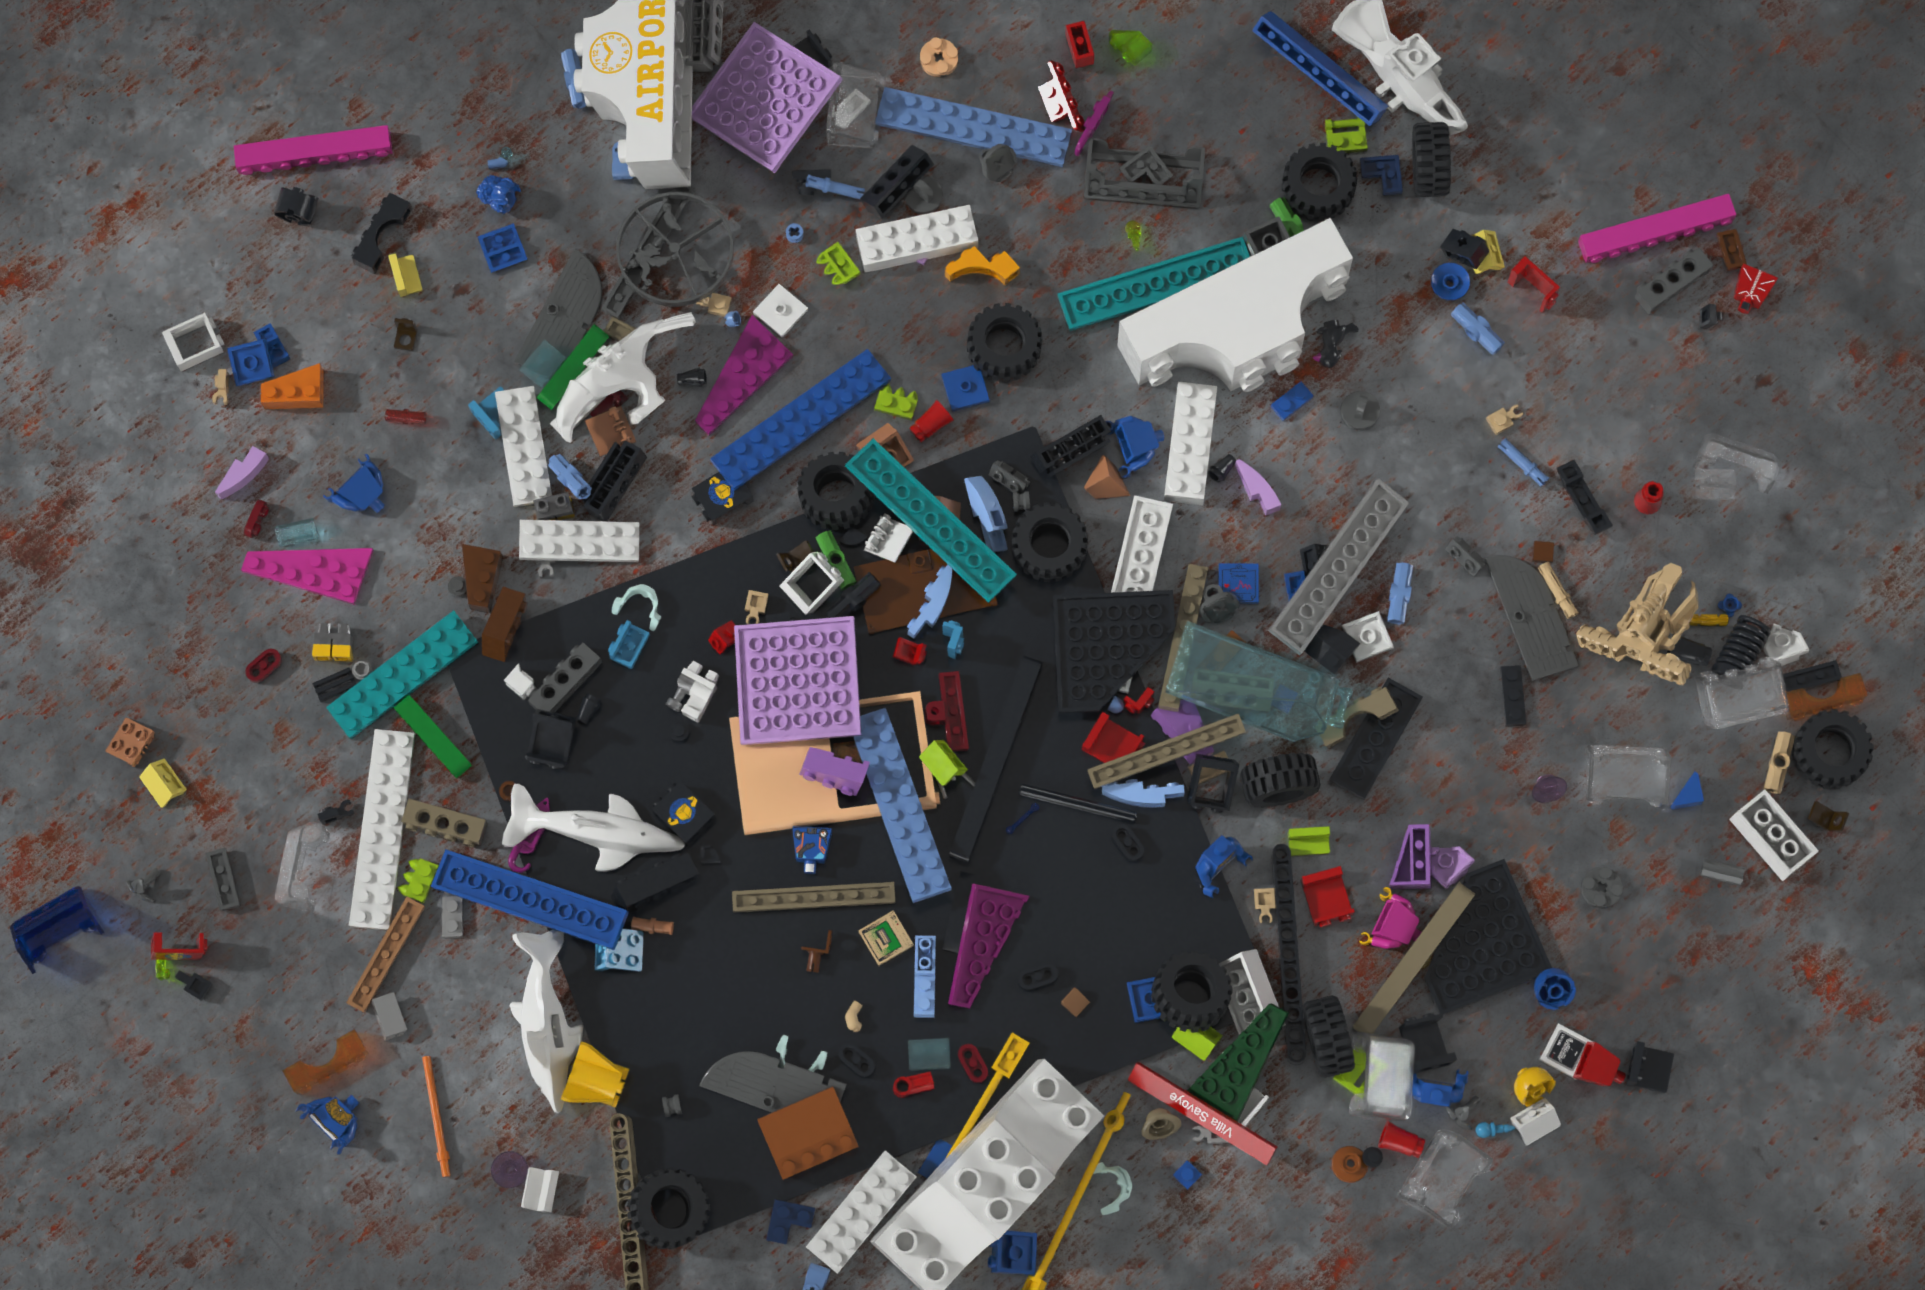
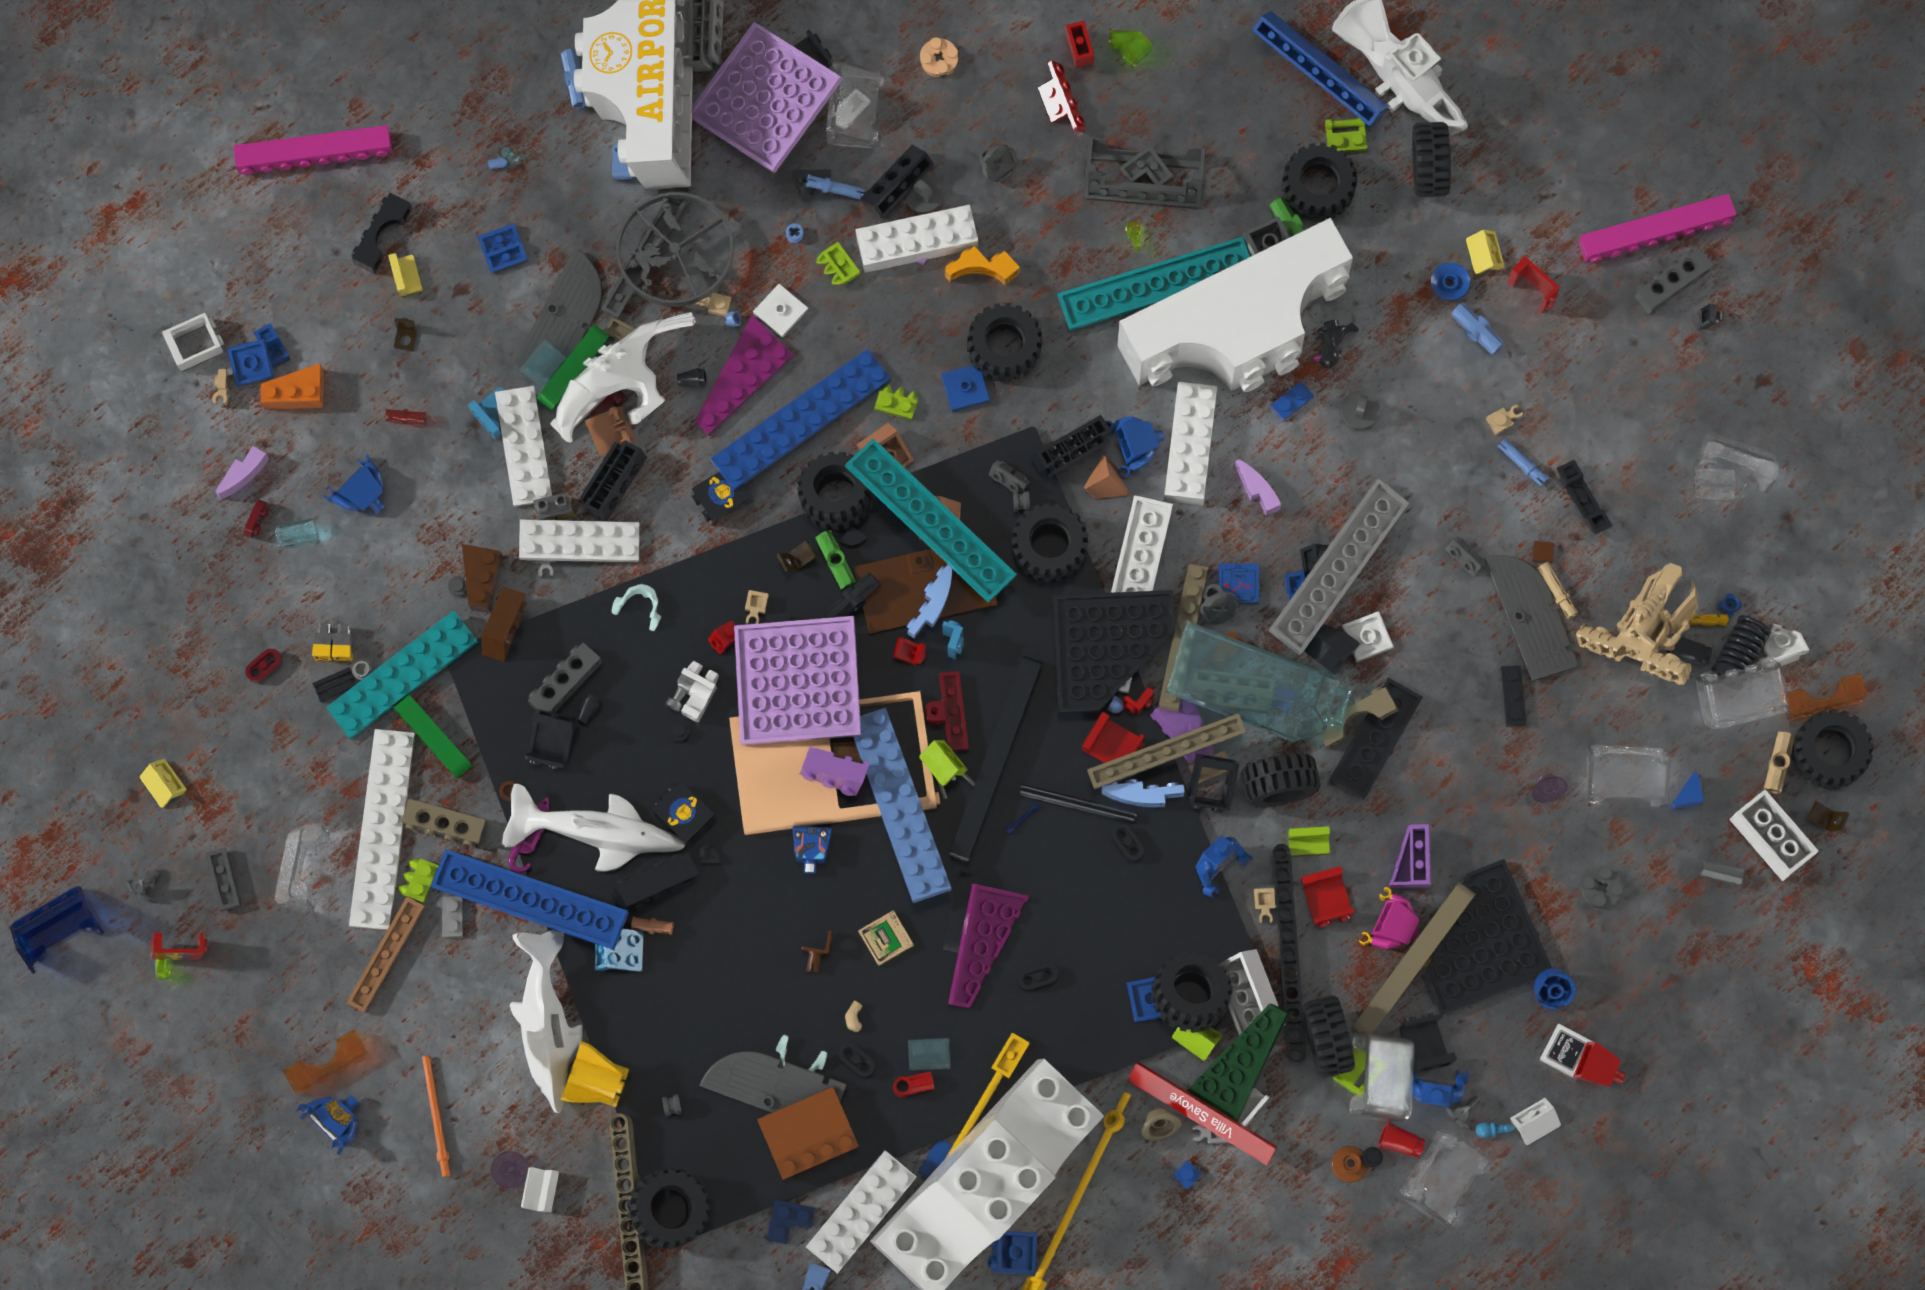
nougat hinge [105,717,155,767] -> none
black plate [175,970,212,1001] -> none
dark pink wing [241,548,374,605] -> none
black brick [274,187,319,226] -> none
black plate [318,800,355,825] -> none
light grey hinge [371,992,407,1041] -> none
blue hair [476,175,521,214] -> none
white window [504,663,536,699] -> none
medium blue piece [548,454,592,500] -> none
dark azure bracket [608,620,650,669] -> none
dark tan plate [732,882,895,913] -> none
white window [780,552,844,615] -> none
white hinge [864,514,913,562] -> none
medium blue plate [875,87,1072,167] -> none
red plant [909,400,954,443] -> none
light blue slope [914,935,936,1018] -> none
dark red plate [958,1044,988,1083] -> none
light blue slope [964,476,1008,553] -> none
medium nougat slope [1061,987,1090,1017] -> none
magenta plate [1075,90,1114,156] -> none
light aqua helmet [1093,1162,1132,1215] -> none
black cone [1208,454,1236,483] -> none
dark blue plate [1359,155,1403,195] -> none
medium blue piece [1387,562,1413,625] -> none
lavender plate [1431,846,1475,889] -> none
black brick [1440,229,1489,269] -> none
yellow cylinder [1514,1067,1556,1107] -> none
black bracket [1626,1041,1674,1093] -> none
red plant [1634,481,1664,514] -> none
reddish brown plate [1716,229,1747,271] -> none
red torso [1733,263,1778,314] -> none
black plate [1778,660,1842,696] -> none

